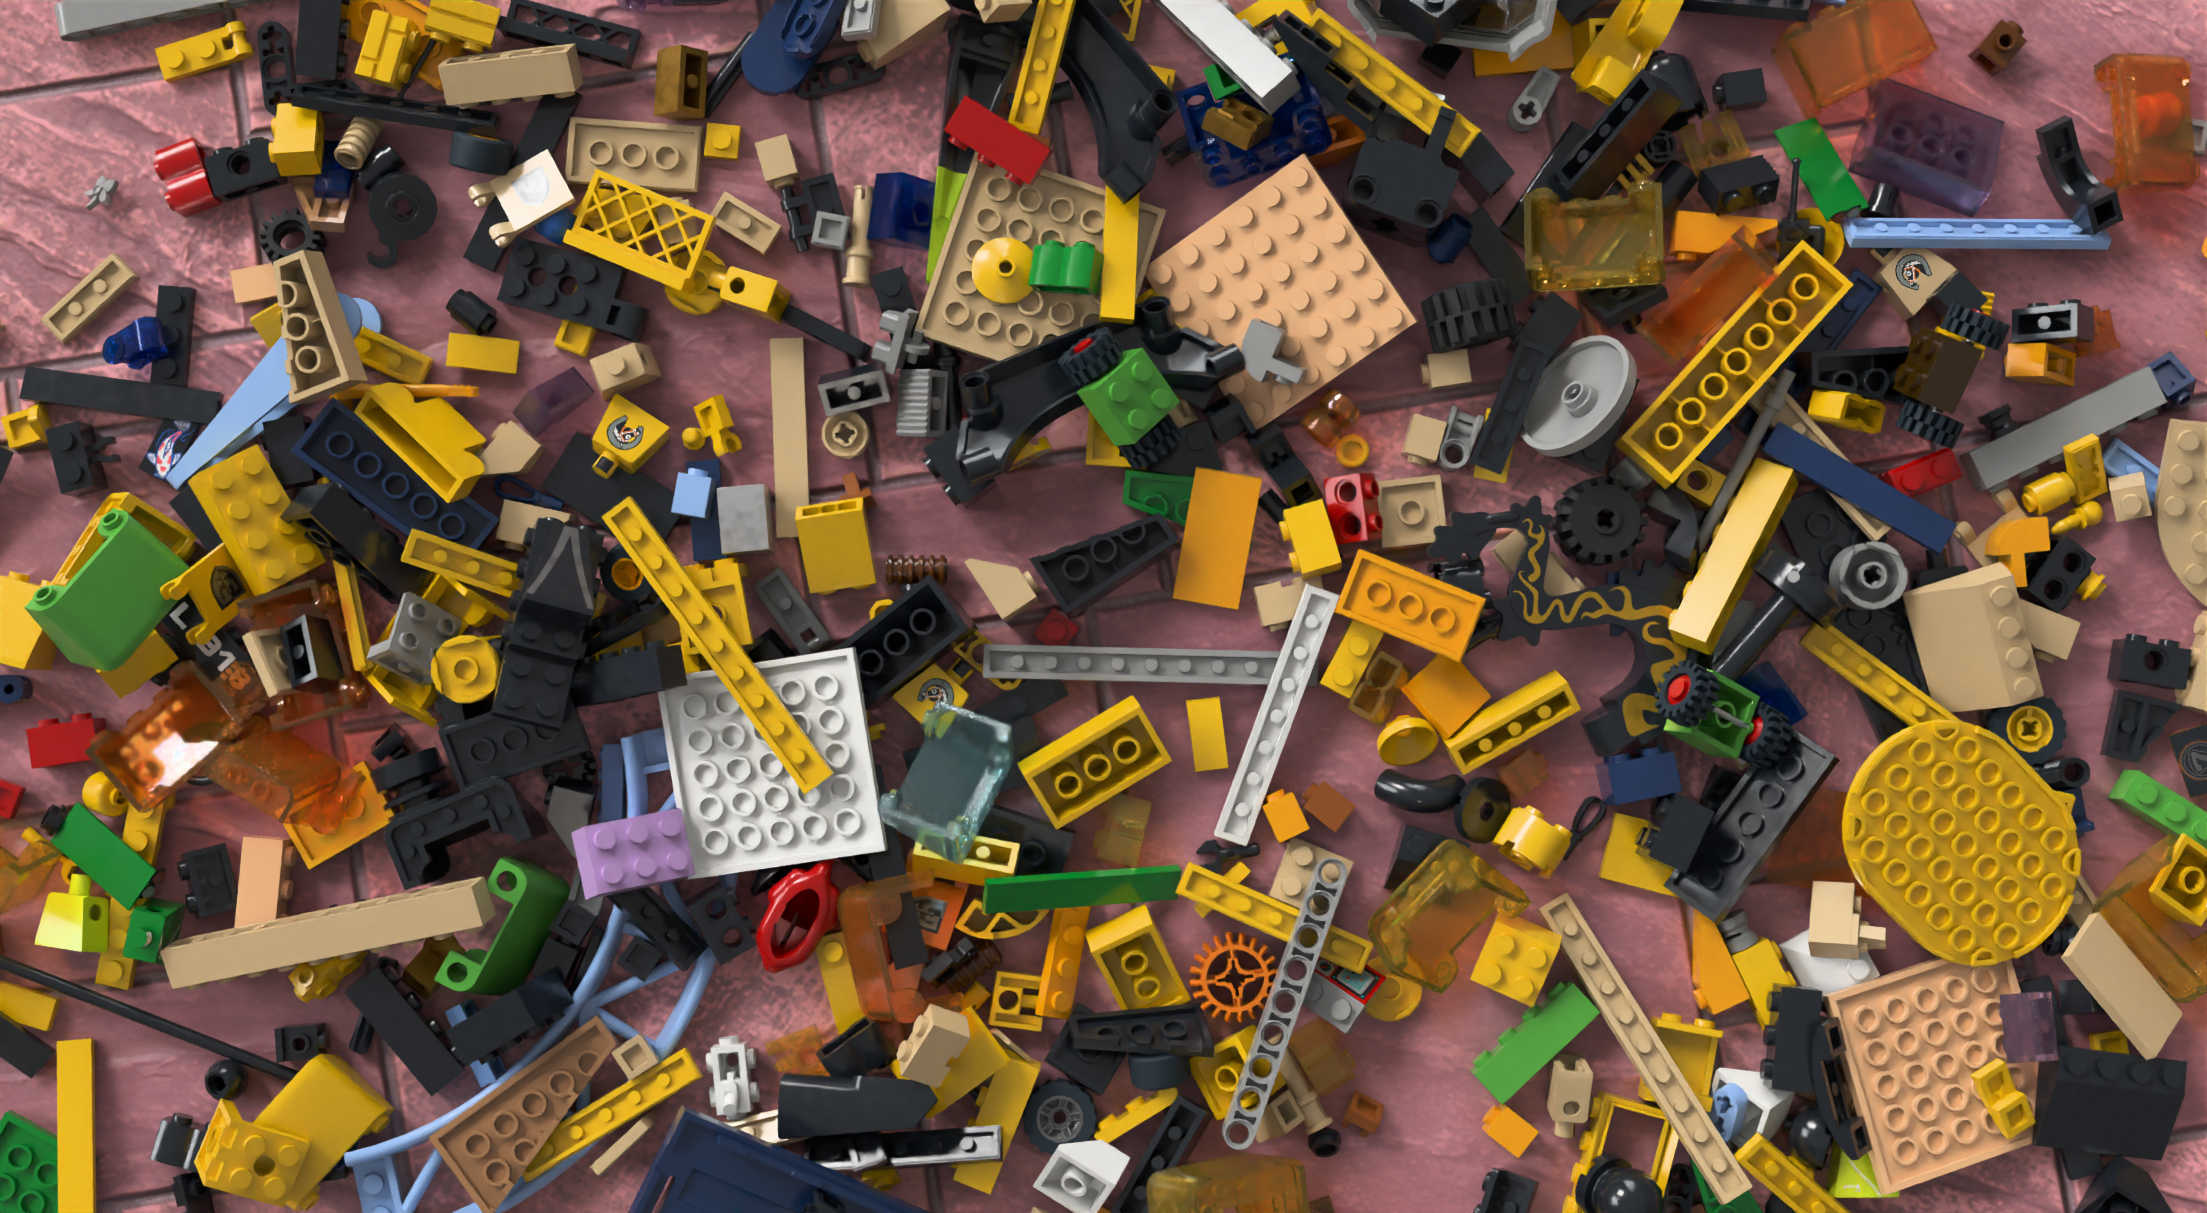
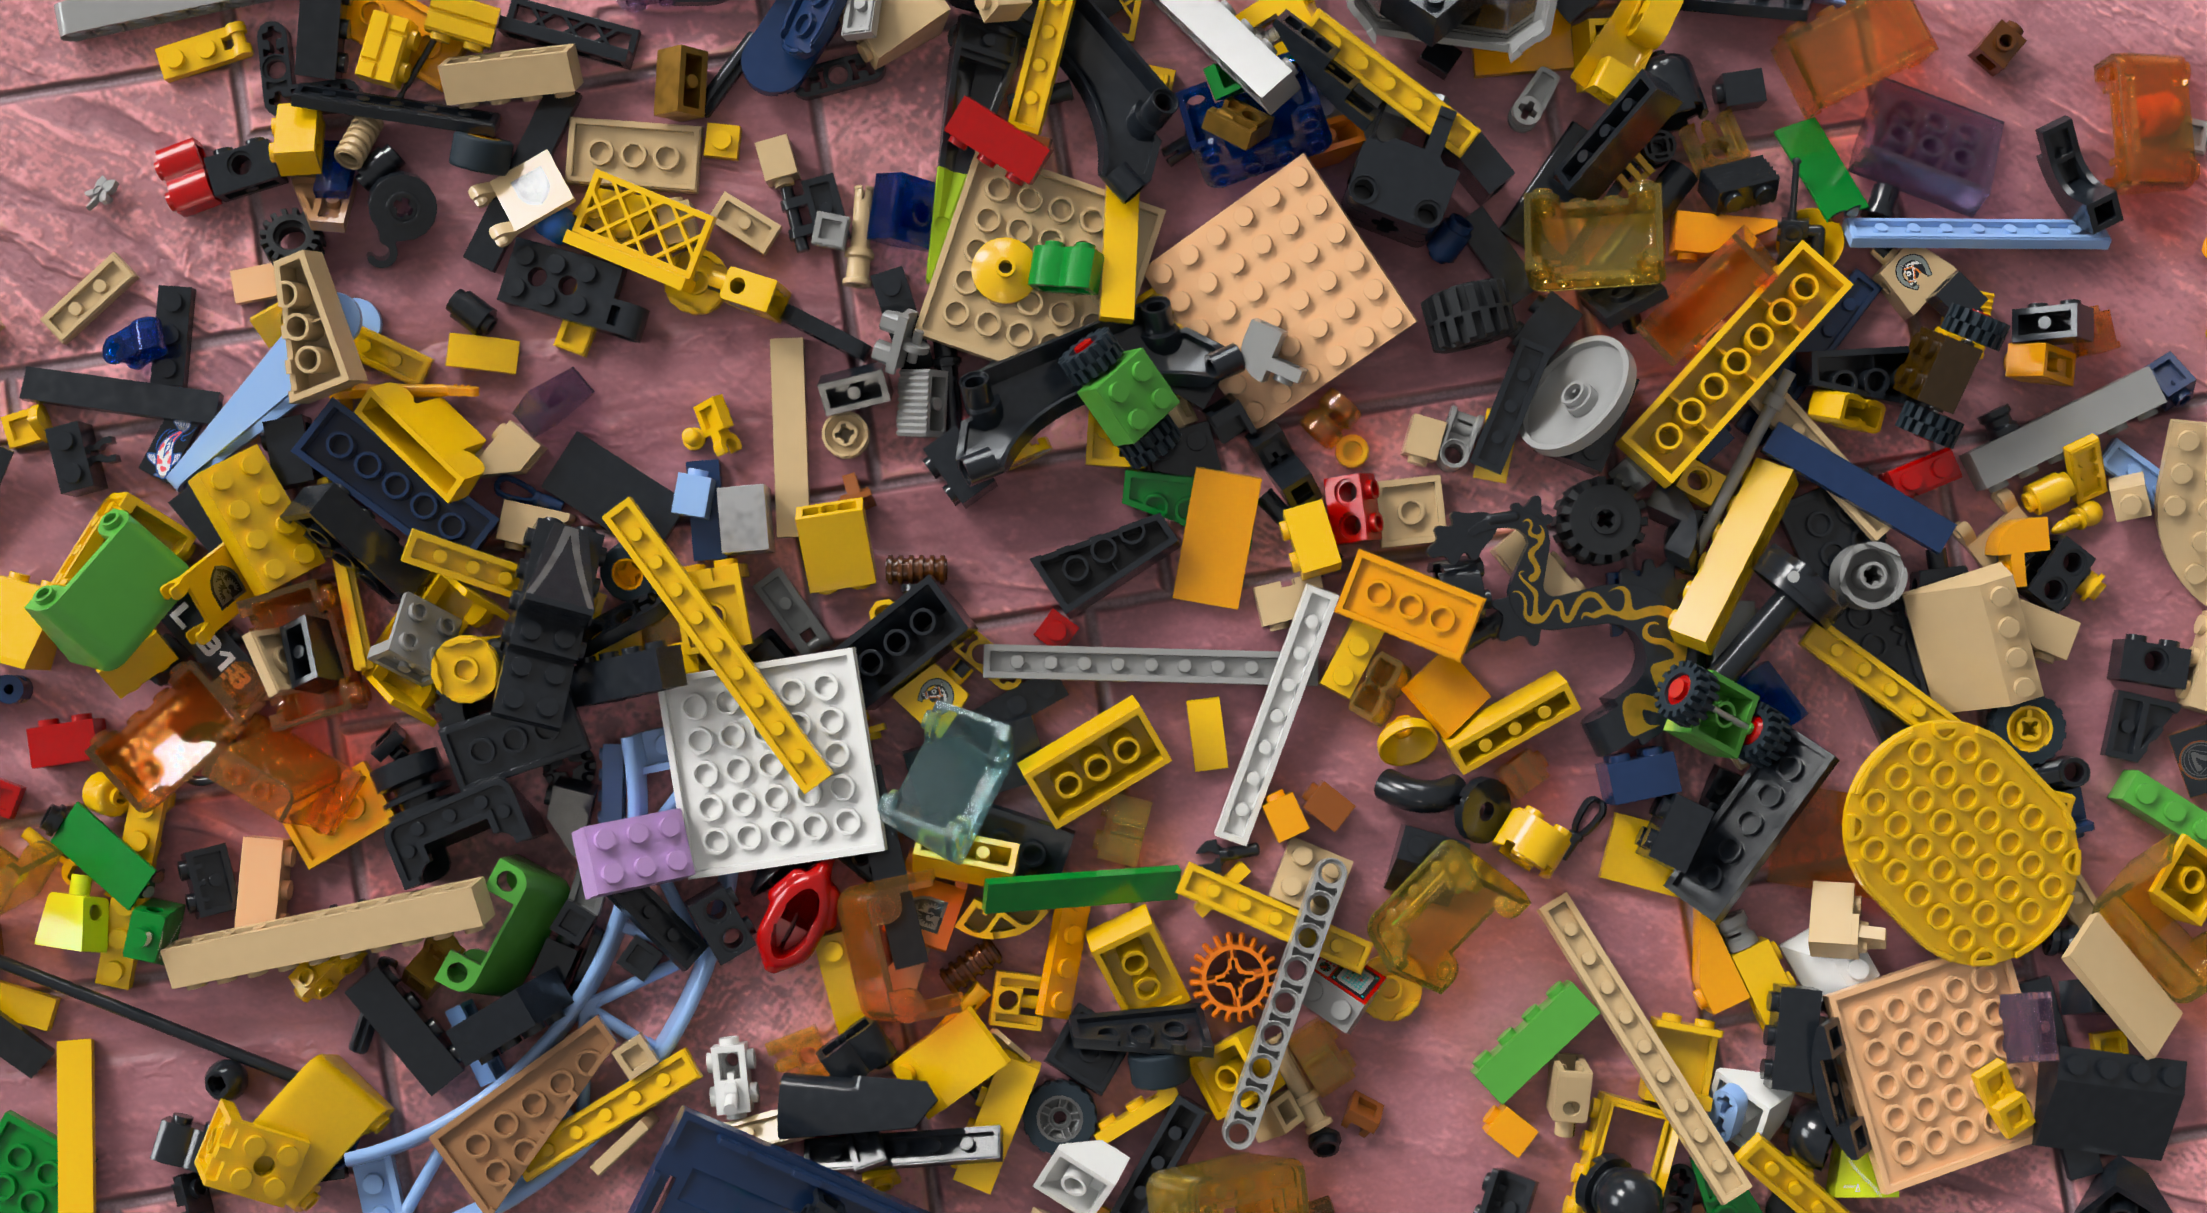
black brick [274,1022,330,1063] -> none
tan torso [590,343,662,400] -> none
yellow torso [592,393,669,479] -> none
tan brick [897,1004,970,1088] -> none
black plate [920,936,979,989] -> none
tan slope [965,558,1041,622] -> none
tan brick [1419,349,1472,391] -> none
yellow brick [1470,909,1562,1007] -> none

